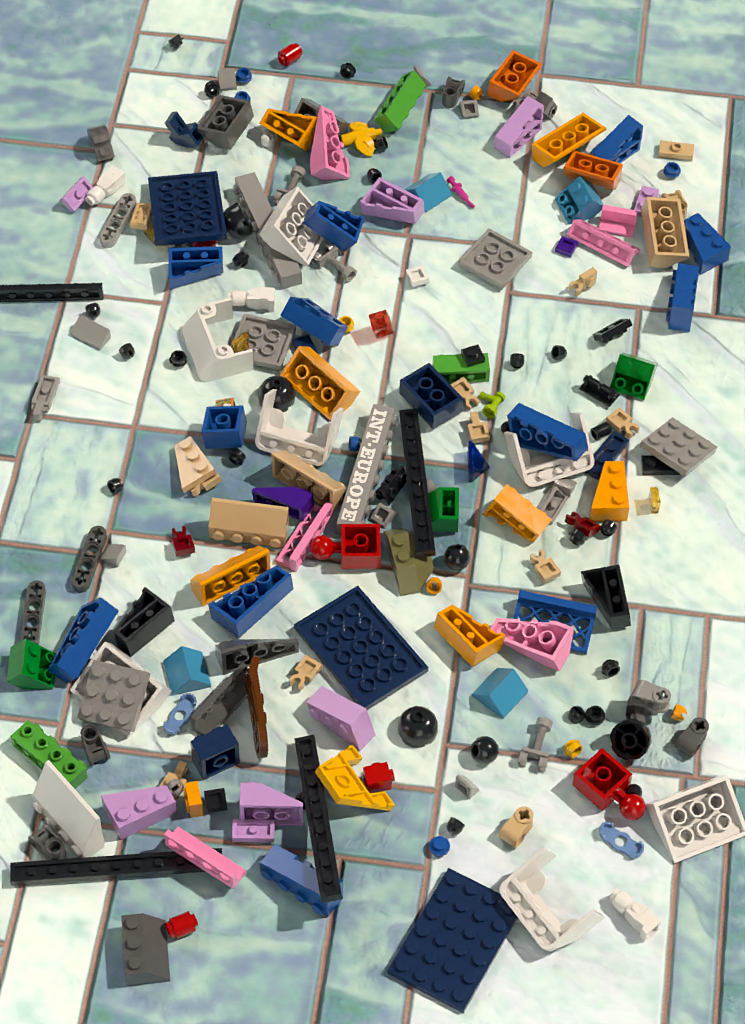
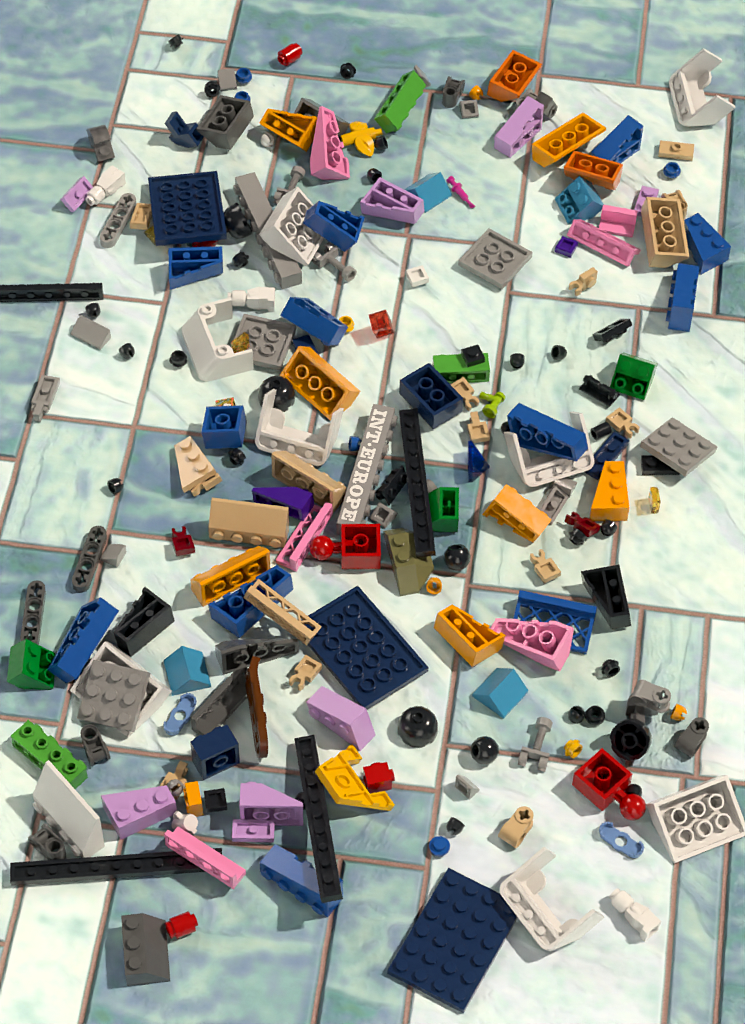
none -> white piece [172,811,198,834]
none -> tan fence [244,579,322,646]
none -> white windscreen [669,48,736,127]

